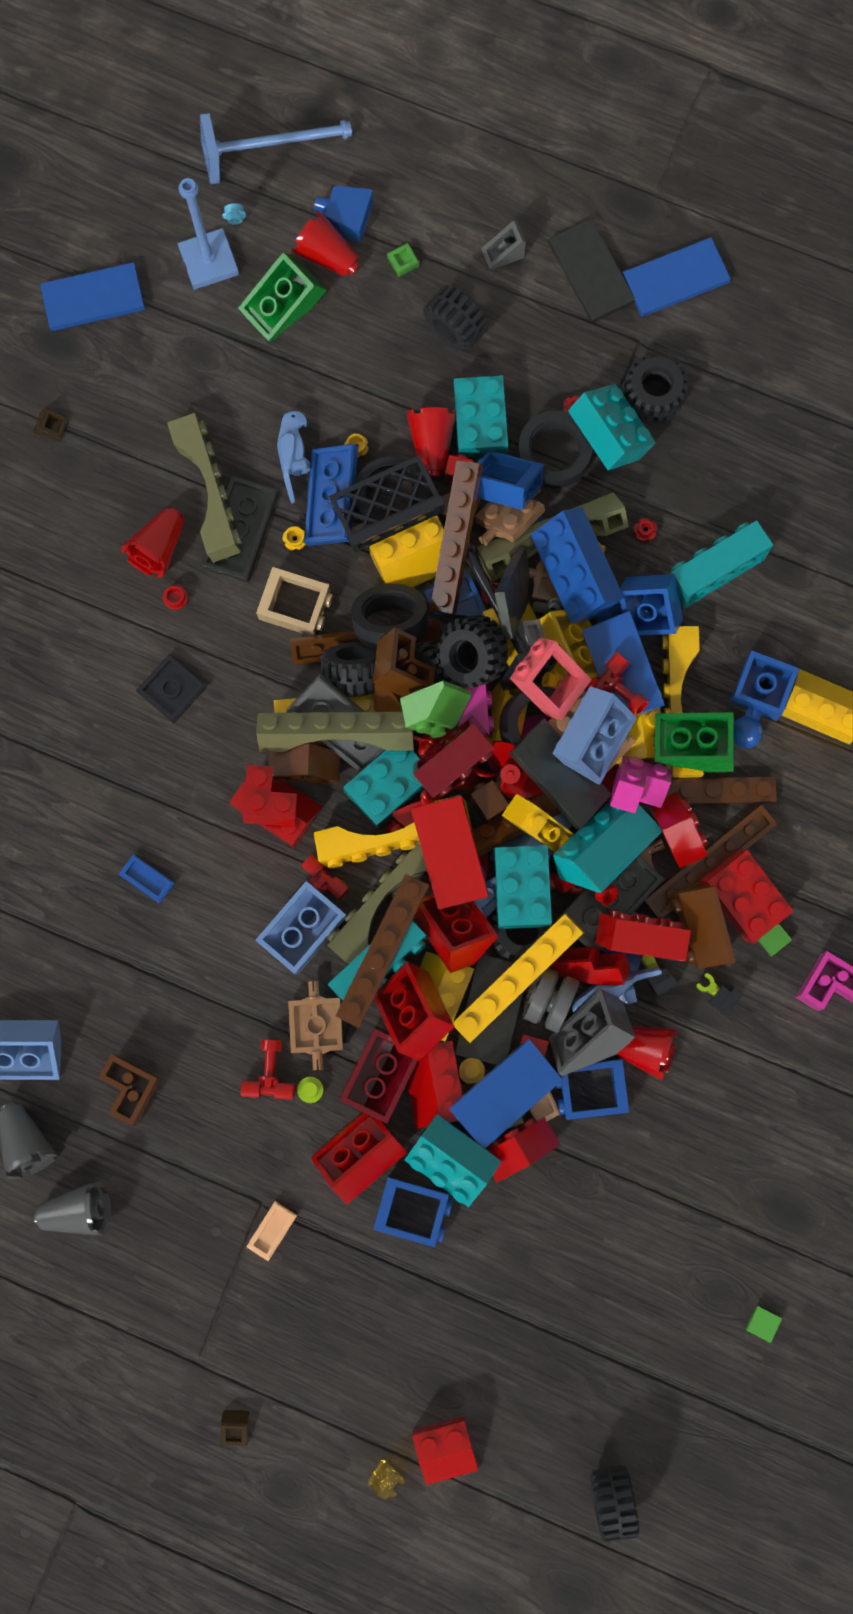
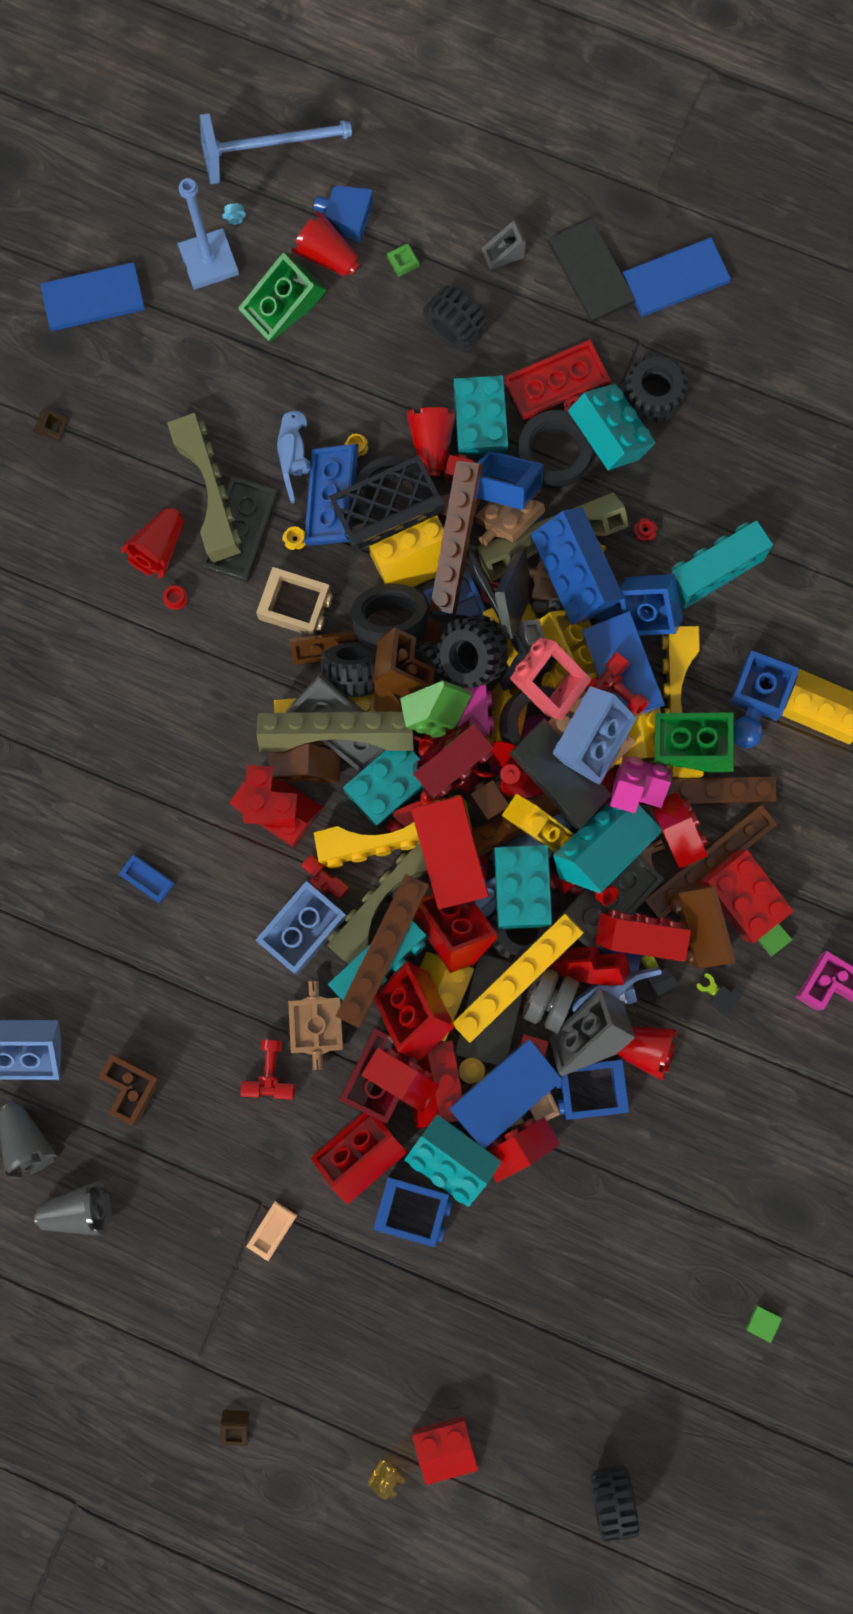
black tile [135,654,207,724] -> none
lime plate [297,1077,323,1103] -> none
none -> red brick [361,1048,439,1113]
none -> red tile [503,339,611,423]

